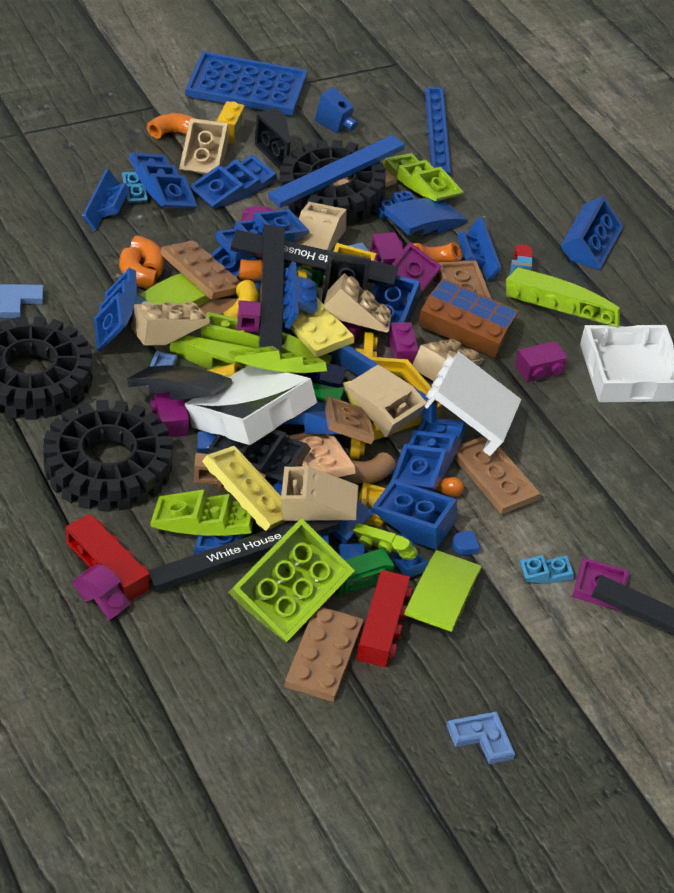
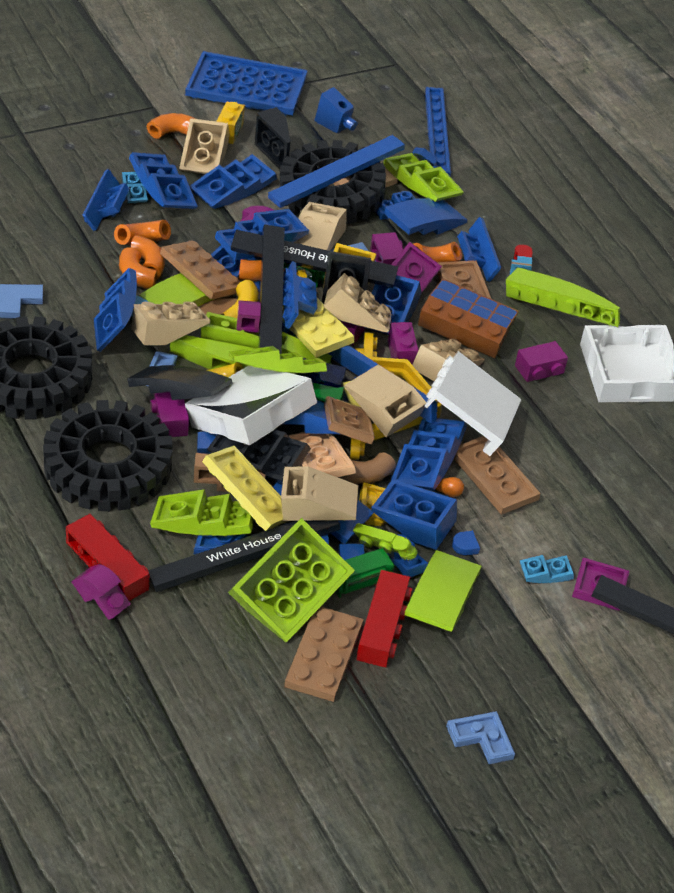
blue slope [561,196,624,270] -> none
none -> orange cylinder [114,219,171,245]
none -> blue tile [412,147,437,165]

